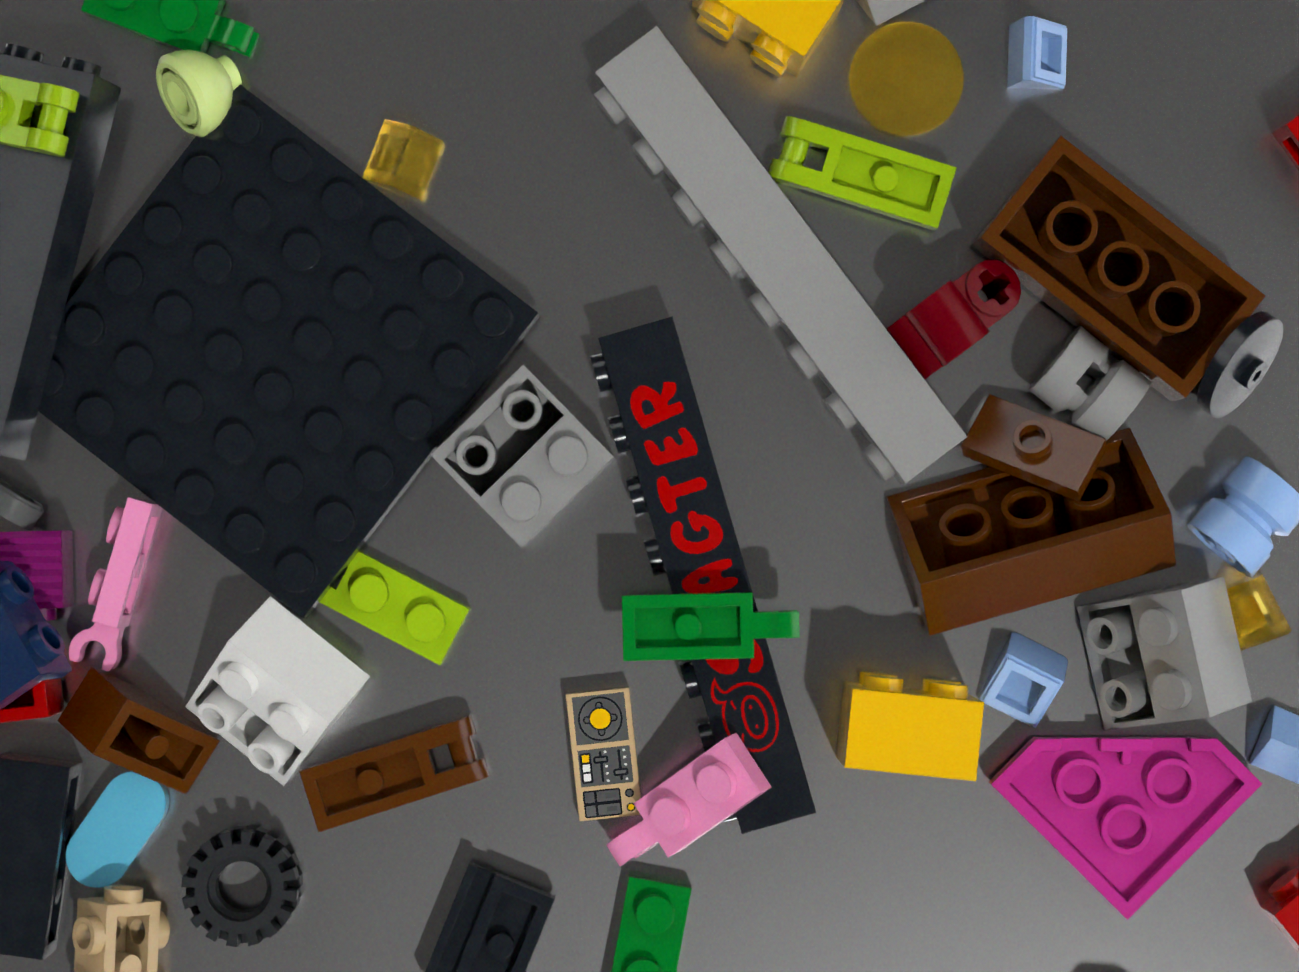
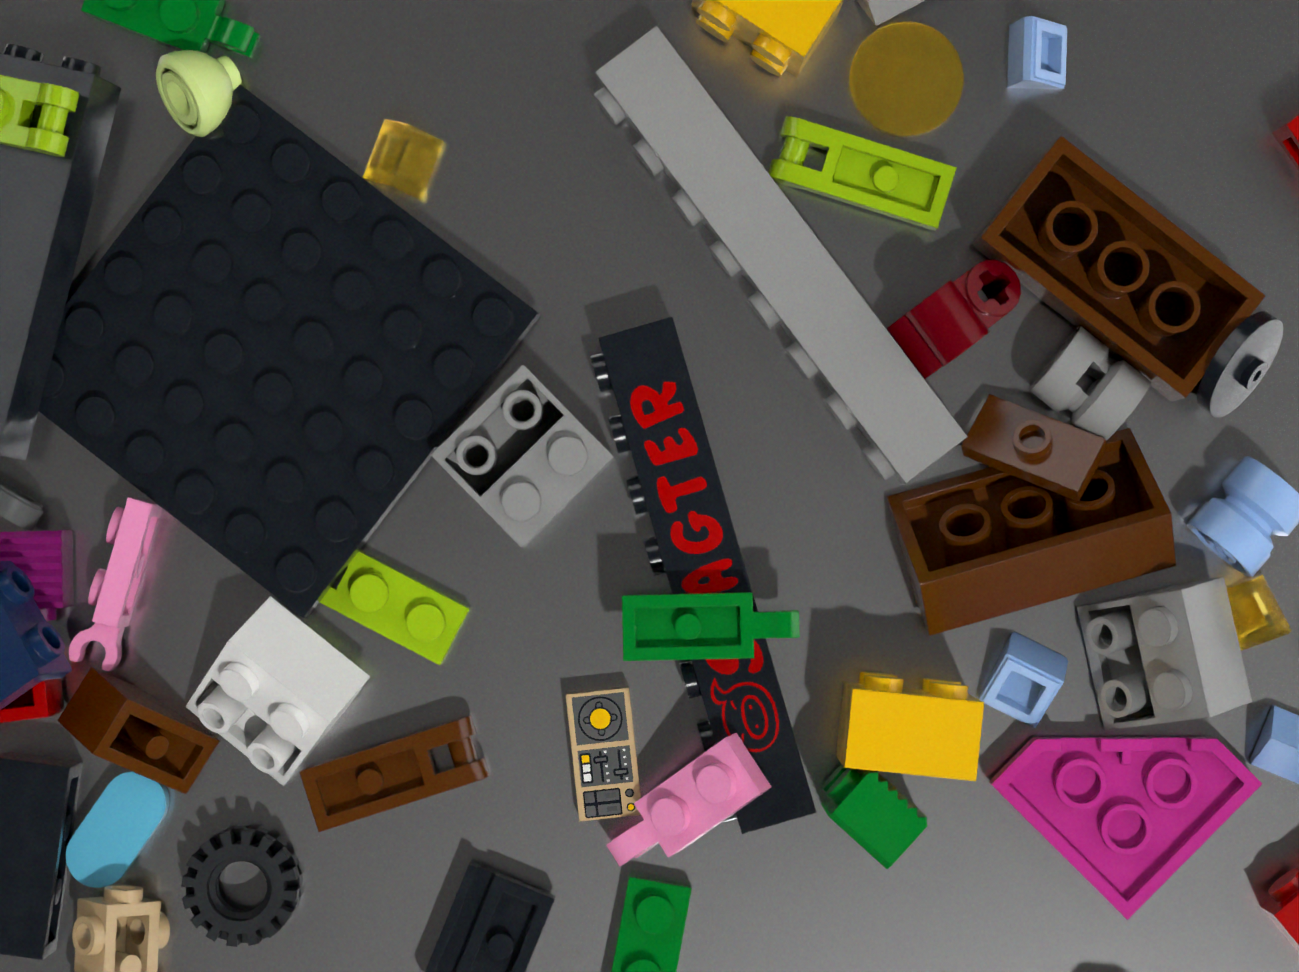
none -> green brick [821,764,927,869]

